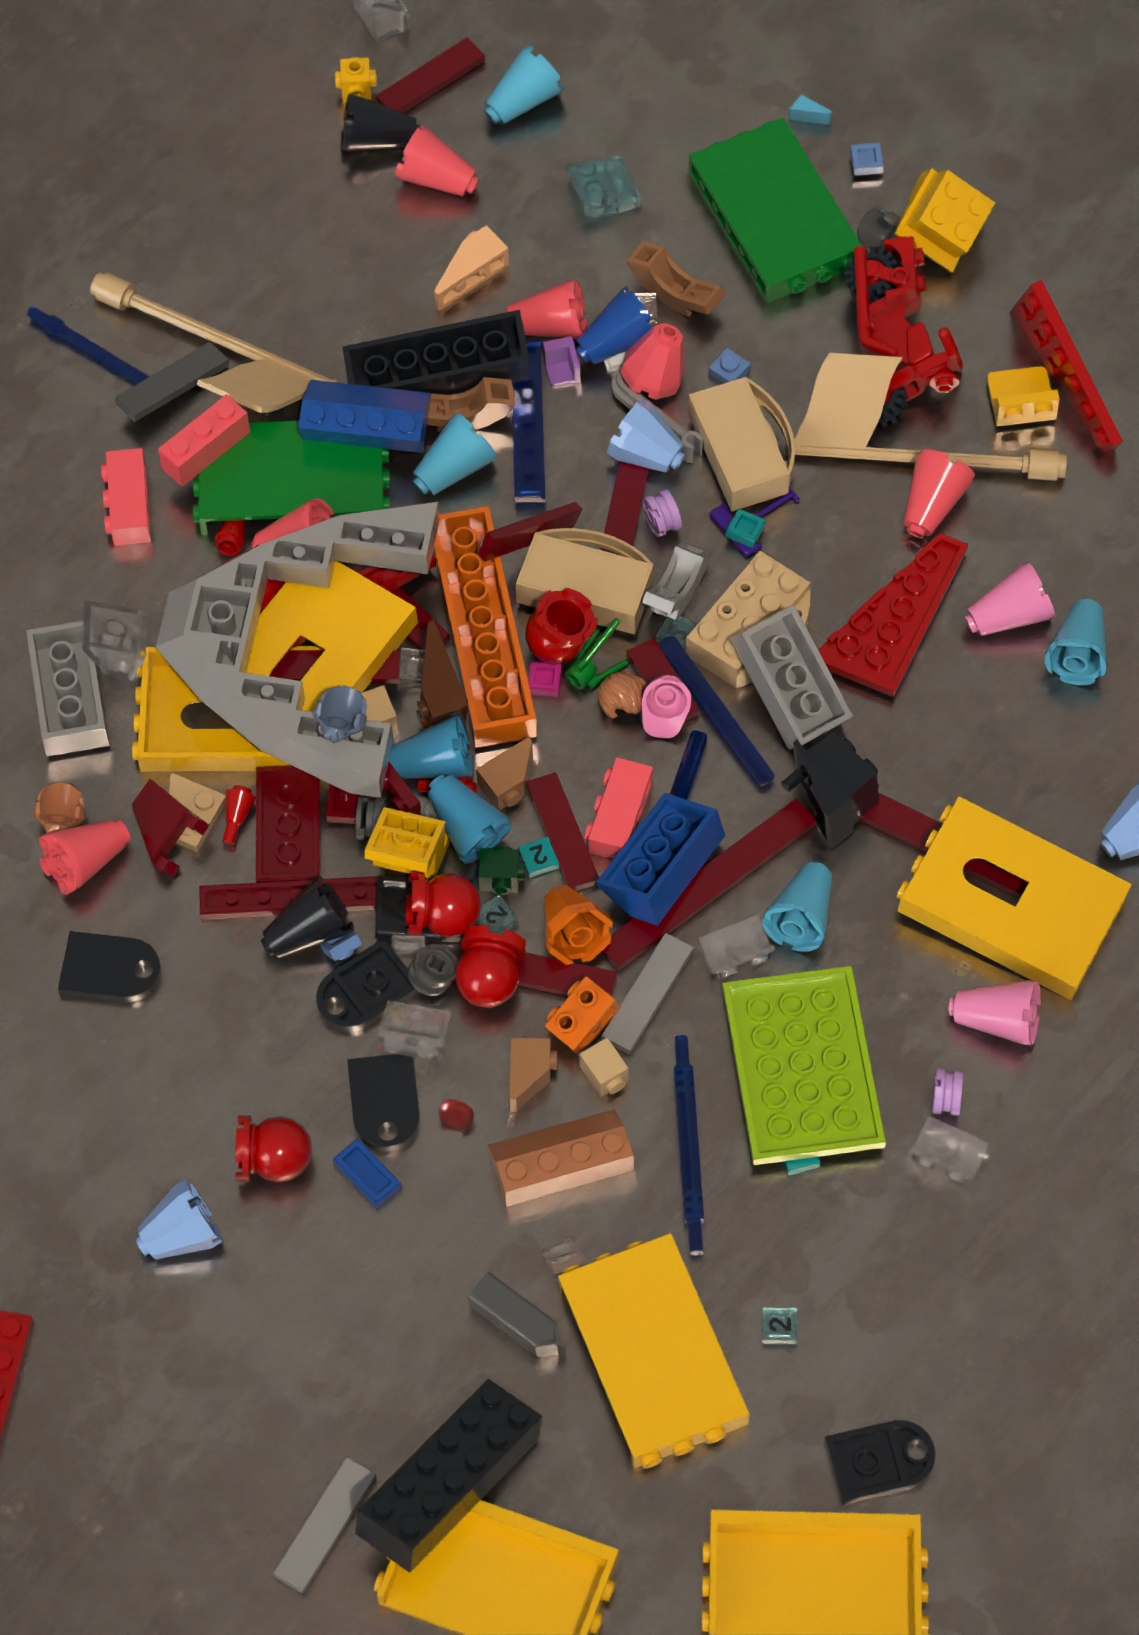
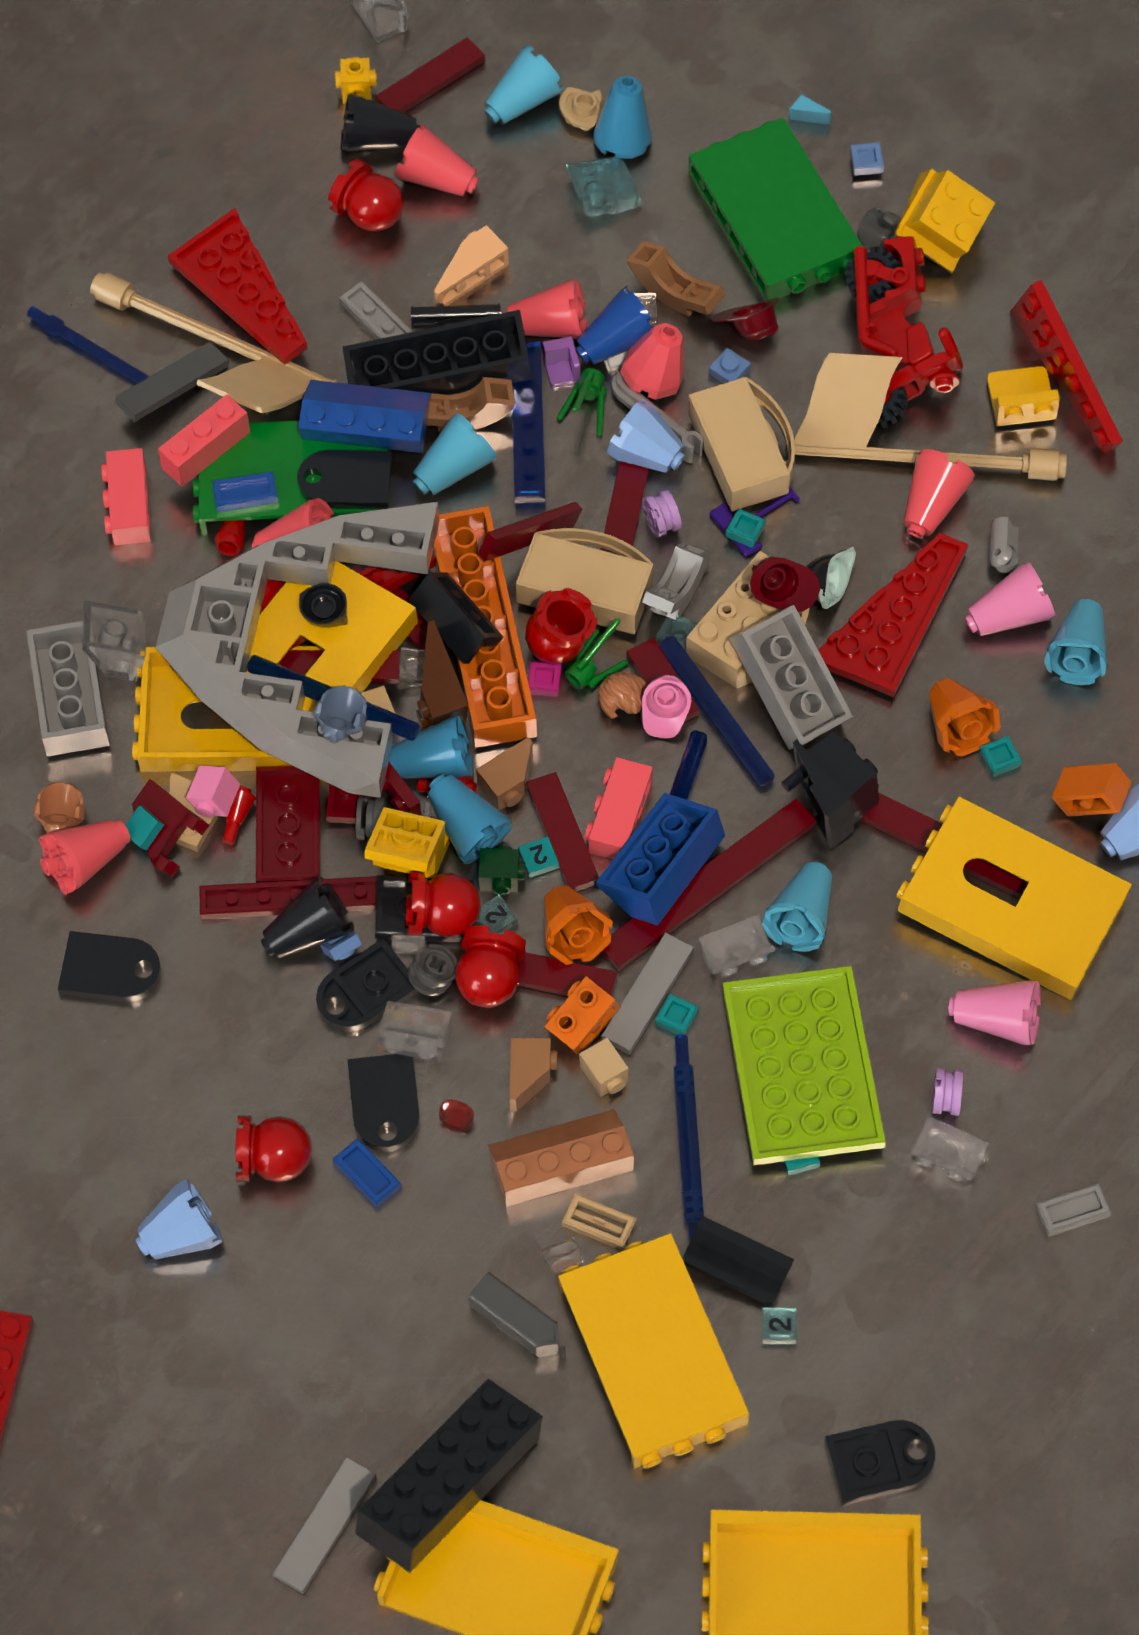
none -> teal tile [126,805,165,850]
none -> red wing [168,208,307,365]
none -> bright pink brick [186,765,240,818]
none -> blue tile [212,471,278,512]
none -> clear blue axle [247,655,420,741]
none -> black tile [298,450,392,509]
none -> black hat [300,583,348,628]
none -> red tile [328,159,404,232]
none -> light grey tile [339,281,413,339]
none -> black panel [409,572,503,664]
none -> black pin [411,303,501,326]
none -> green plant [557,368,607,437]
none -> tan animal [559,87,605,131]
none -> tan tile [562,1193,637,1251]
none -> dark azure cone [593,76,652,159]
none -> teal tile [655,993,699,1038]
none -> black panel [682,1216,794,1306]
none -> dark red piece [711,298,779,340]
none -> dark red piece [750,556,820,612]
none -> light aqua hat [805,547,856,609]
none -> orange cone [929,678,1001,757]
none -> teal tile [979,736,1022,777]
none -> light grey piece [989,517,1019,573]
none -> light grey tile [1036,1183,1112,1237]
none -> orange brick [1051,763,1132,817]

